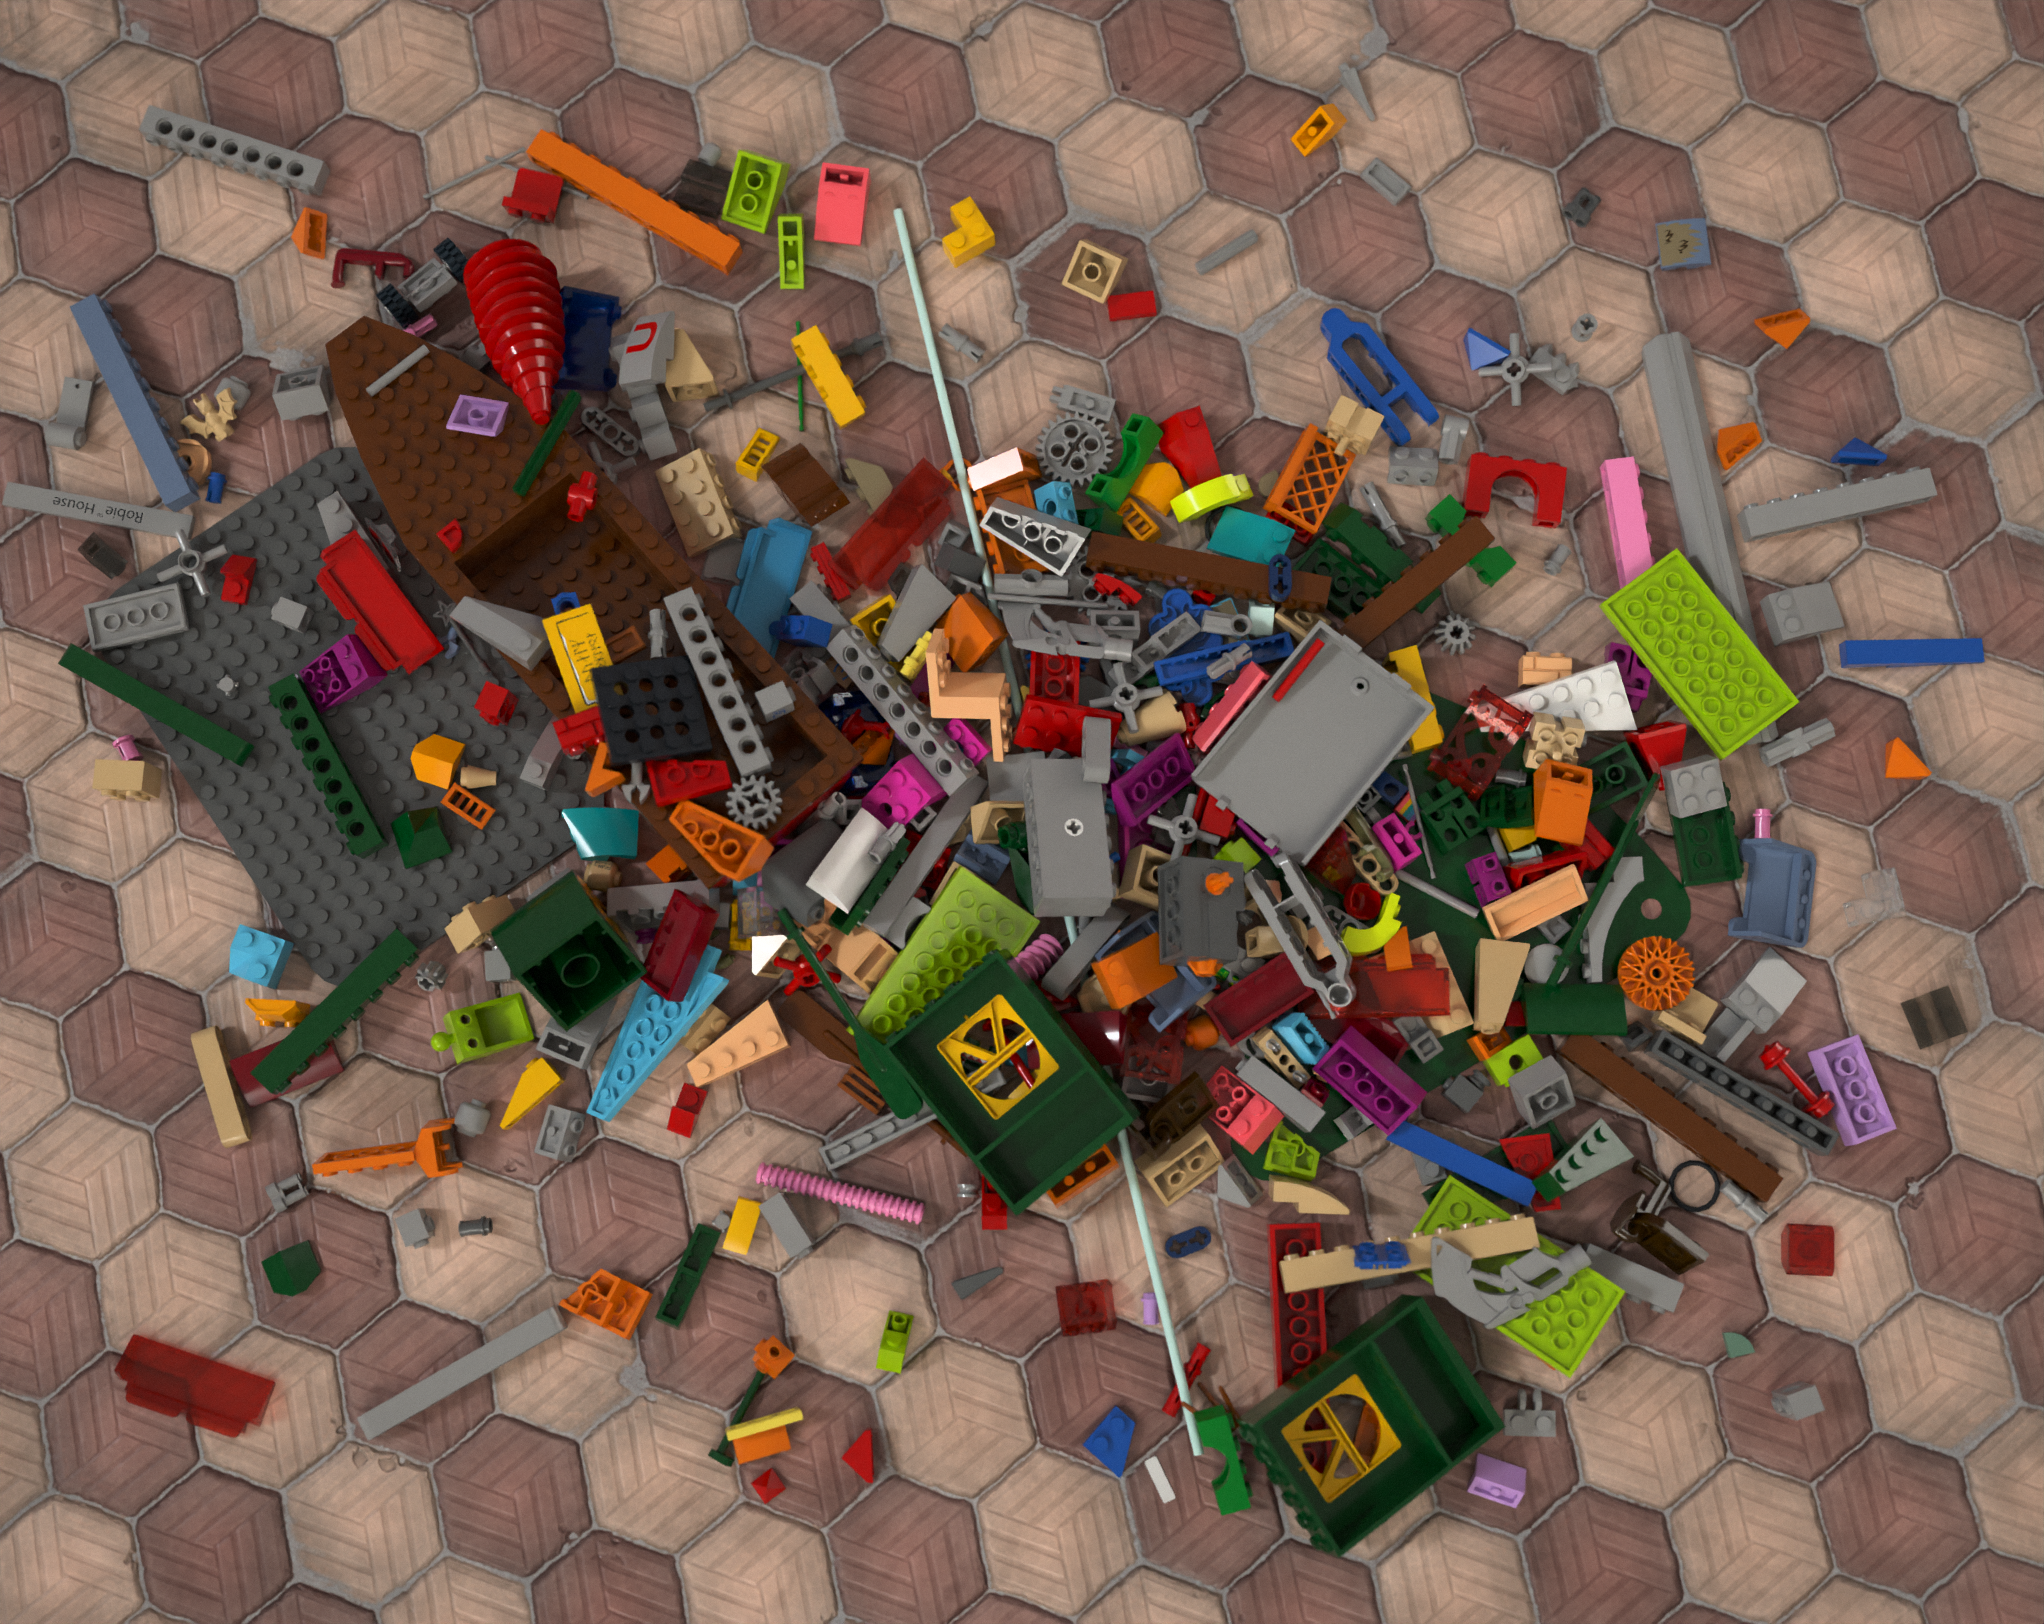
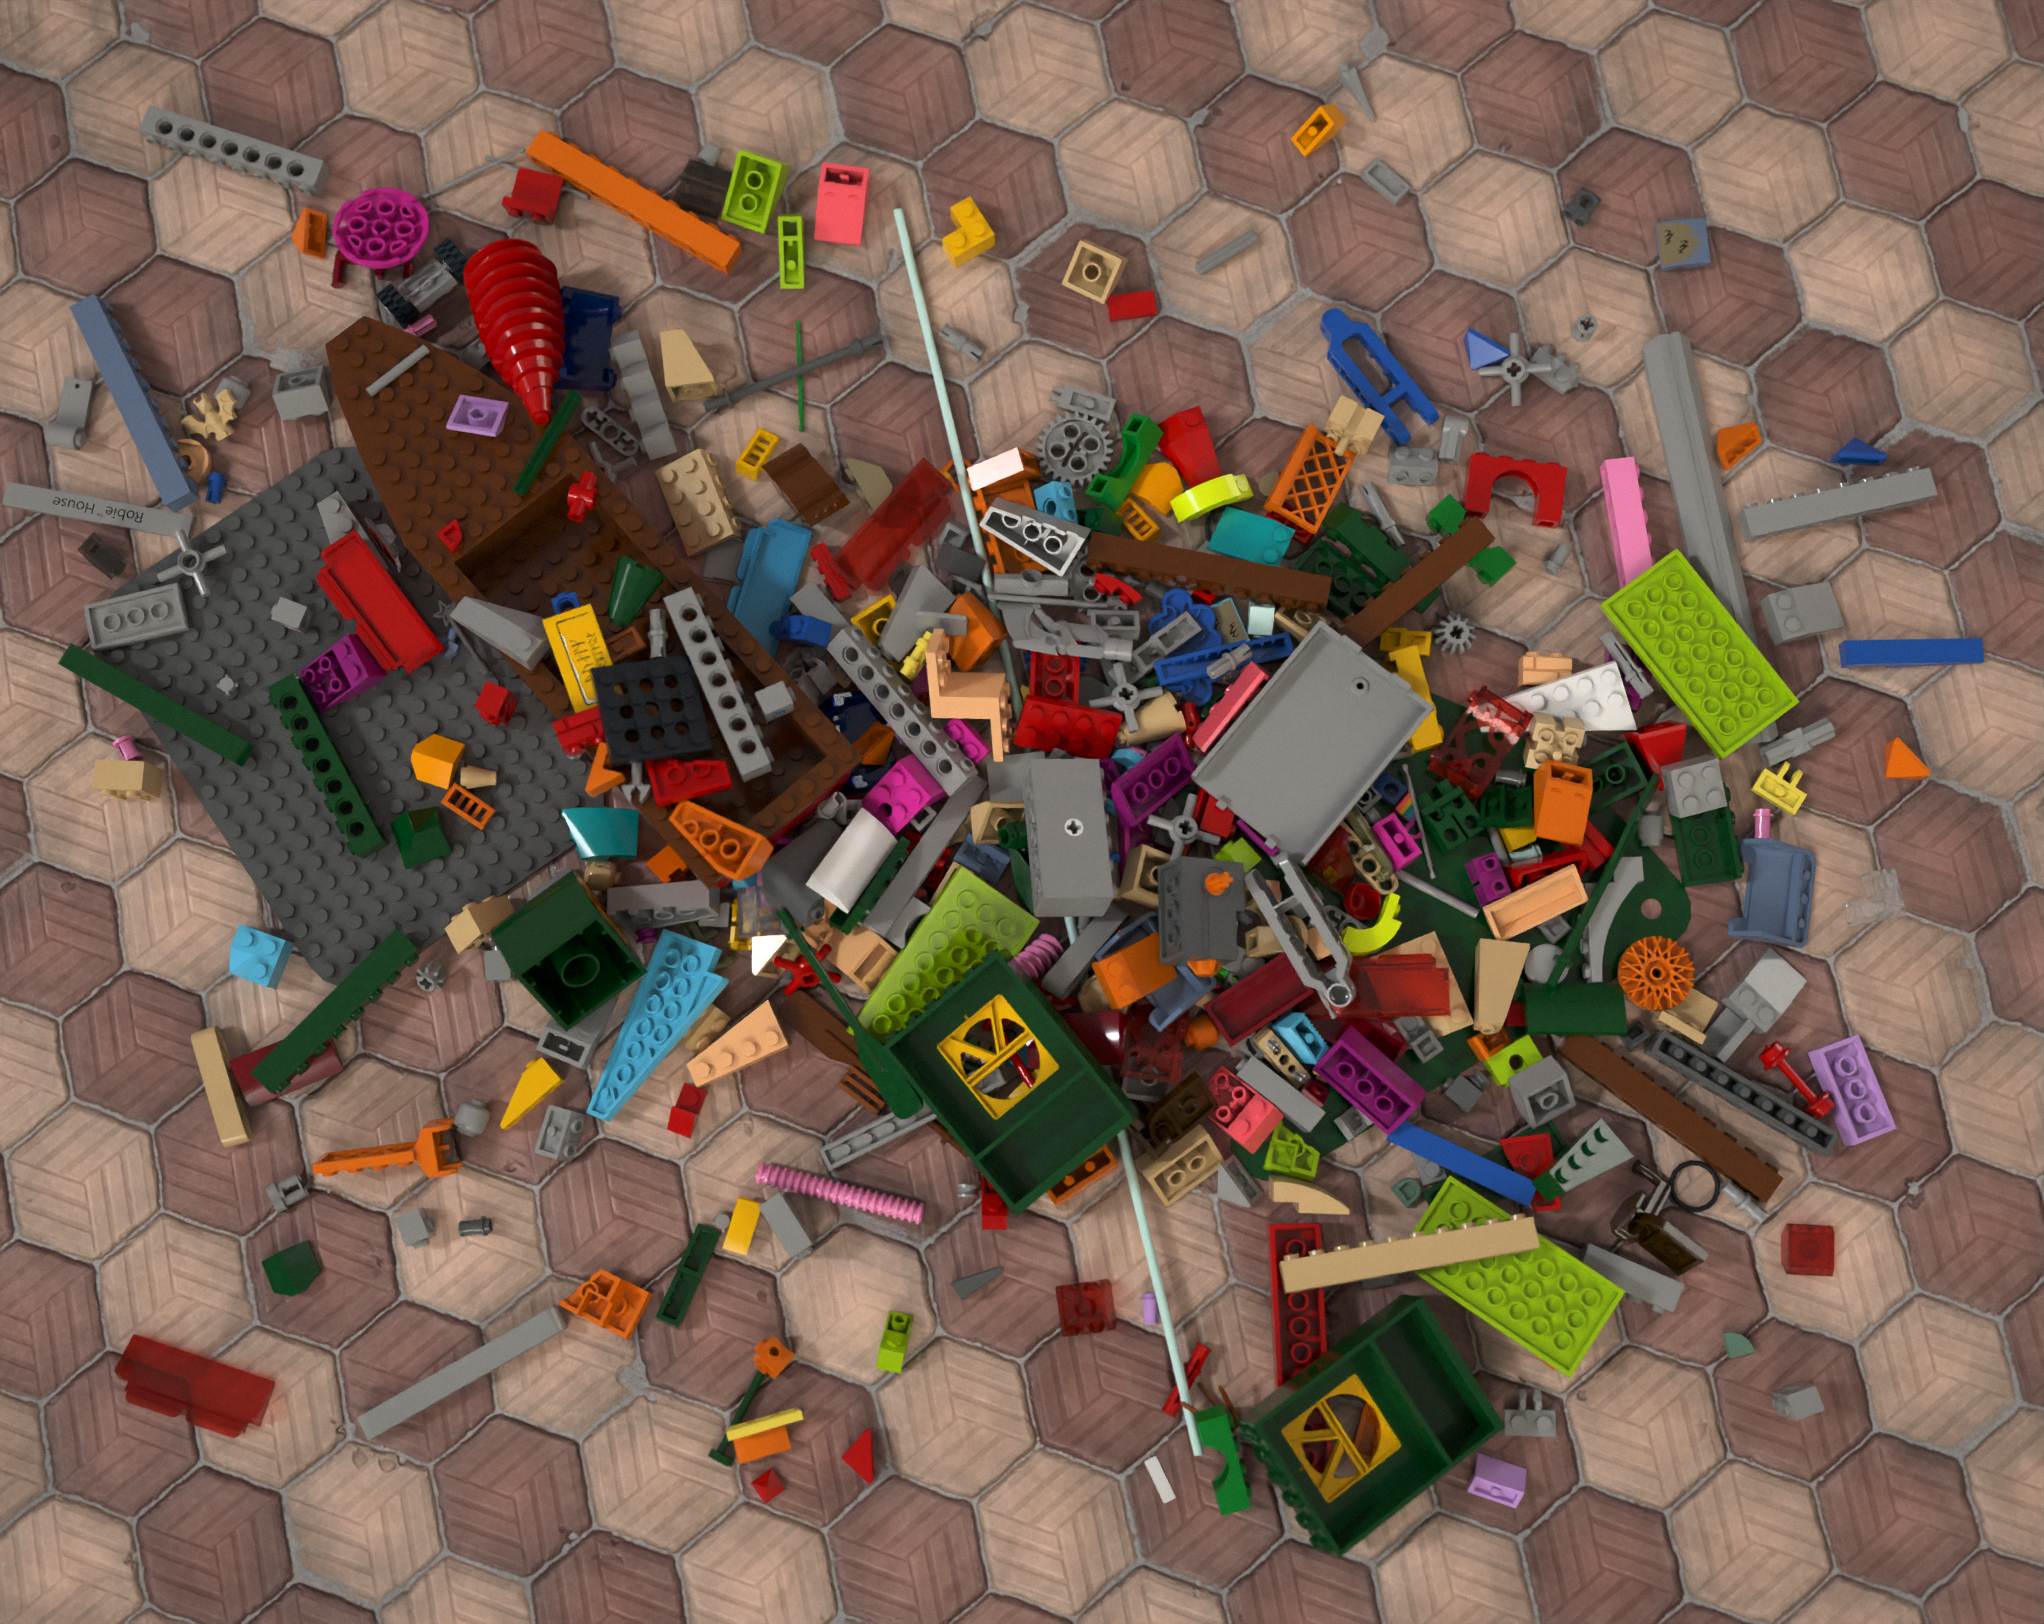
red slope [220,554,257,606] -> none
light orange slope [245,998,310,1028] -> none
lime slope [431,992,534,1065] -> none
light grey slope [520,715,564,791] -> none
light grey slope [619,311,675,388] -> none
dark red slope [640,889,720,1002] -> none
light grey gear [726,775,783,832] -> none
yellow wedge [791,325,866,429] -> none
red piece [841,709,892,745] -> none
light grey axle [867,822,906,864] -> none
light grey beam [1081,716,1111,784] -> none
blue wing [1083,1405,1135,1478] -> none
dark blue beam [1165,1226,1211,1259] -> none
light grey piece [1201,610,1252,639] -> none
dark blue beam [1268,554,1292,602] -> none
red bar [1271,638,1325,703] -> none
blue hinge [1353,1241,1411,1270] -> none
orange slope [1384,926,1413,971] -> none
light grey piece [1431,1236,1592,1329] -> none
orange slope [1755,308,1810,349] -> none
clear smoke slope [1900,985,1968,1049] -> none
none -> dark pink brick [333,188,429,269]
none -> dark green cone [606,555,665,629]
none -> light grey slope [917,610,969,636]
none -> yellow slope [1379,627,1433,658]
none -> sand green tile [1390,1178,1421,1208]
none -> light grey pin [1599,630,1655,699]
none -> light grey brick [1638,811,1664,846]
none -> light yellow hinge [1750,761,1807,816]

